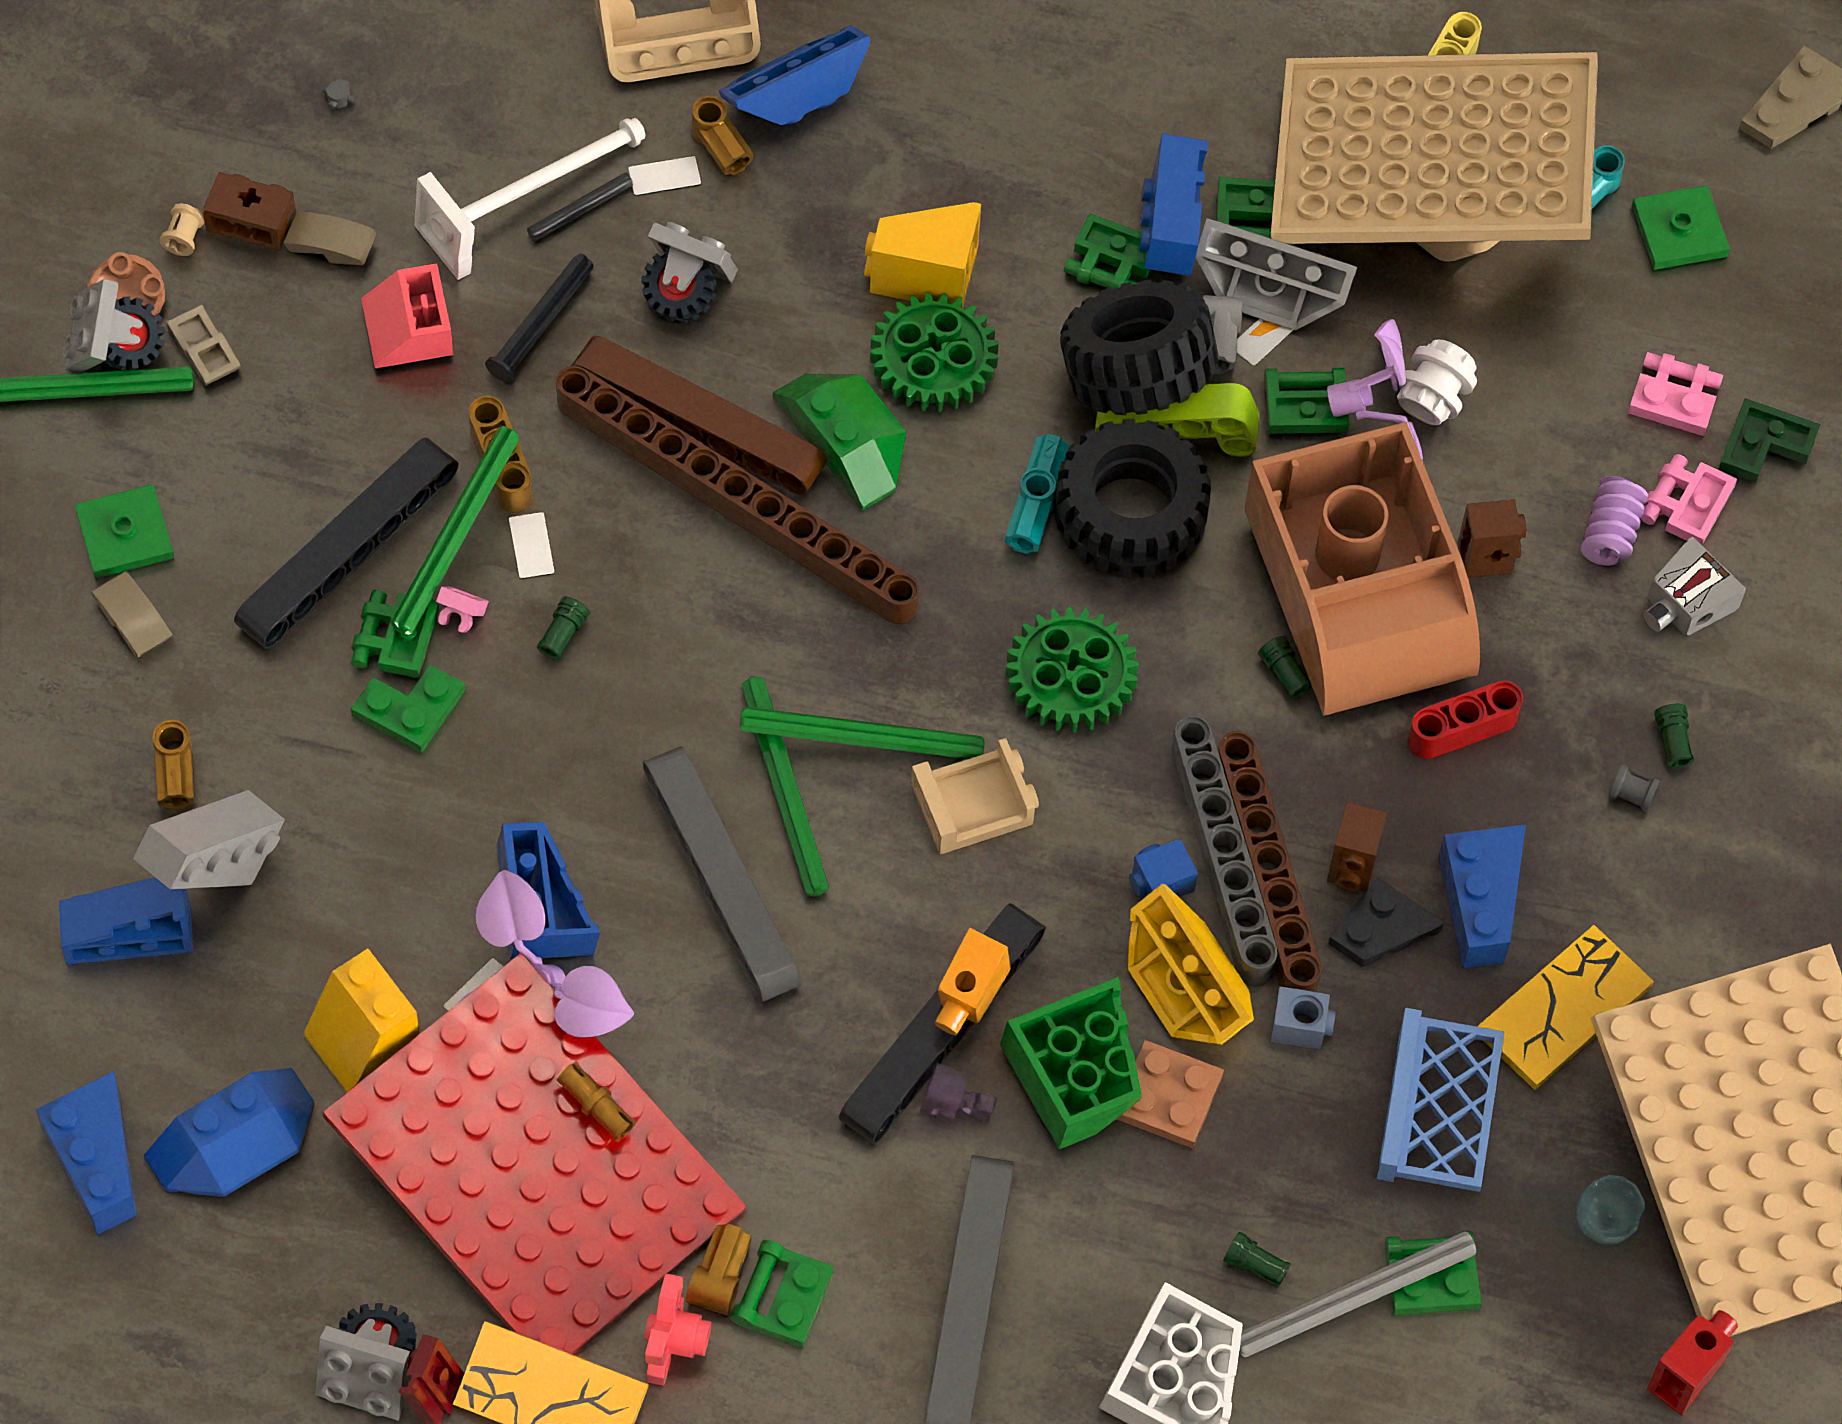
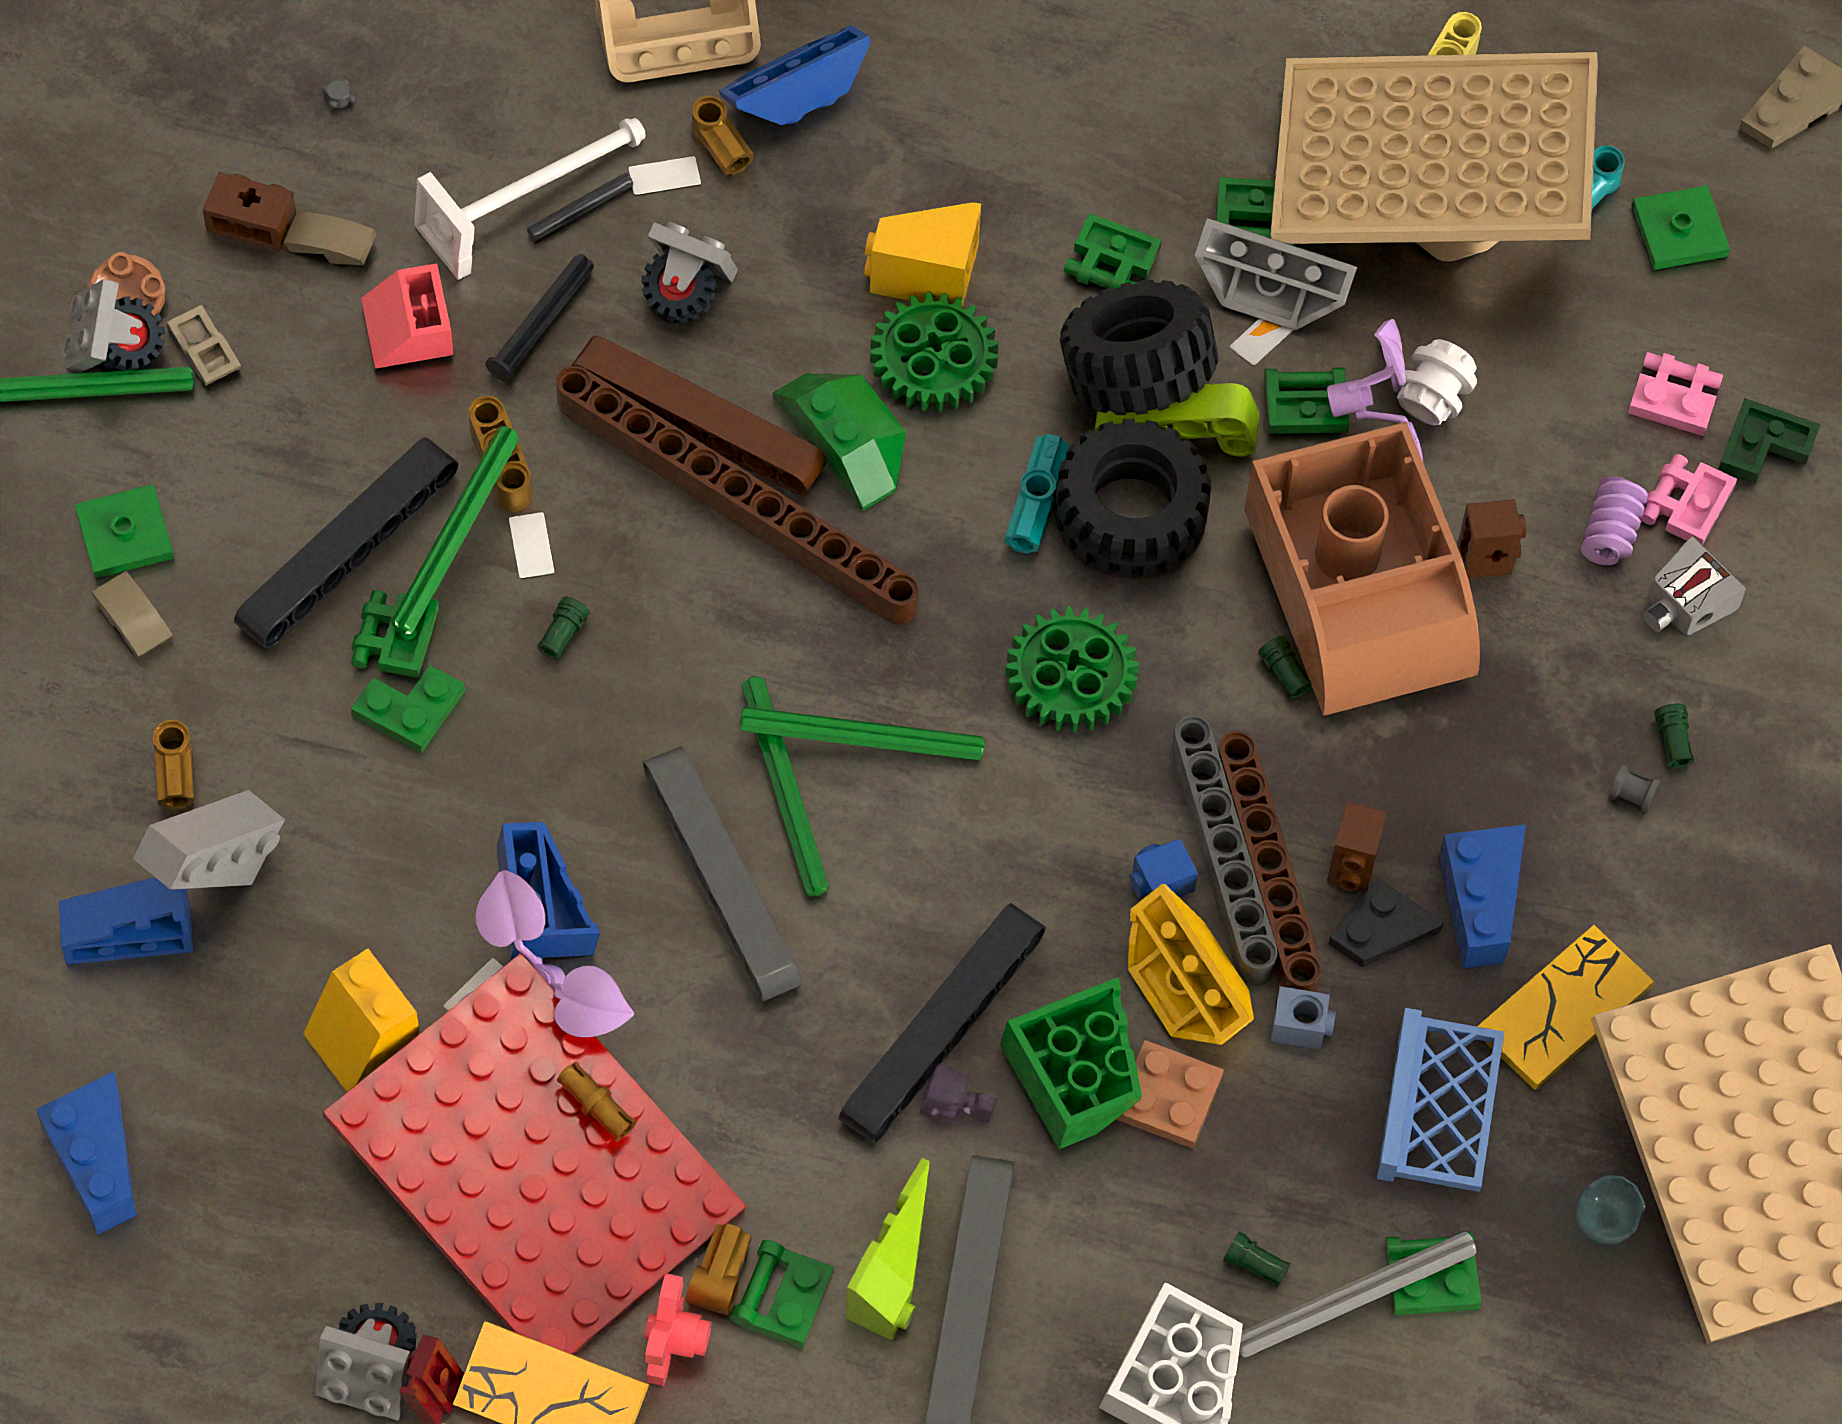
blue wedge [144,1068,315,1197] -> none
tan bush [159,203,204,256] -> none
bright pink tile [436,586,489,633] -> none
tan panel [911,738,1039,855] -> none
light orange torso [935,928,1010,1036] -> none
blue wedge [1138,133,1208,276] -> none
light grey piece [1203,295,1243,374] -> none
red beam [1407,681,1523,759] -> none
red torso [1647,1310,1738,1416] -> none
none -> lime wedge [846,1158,930,1341]

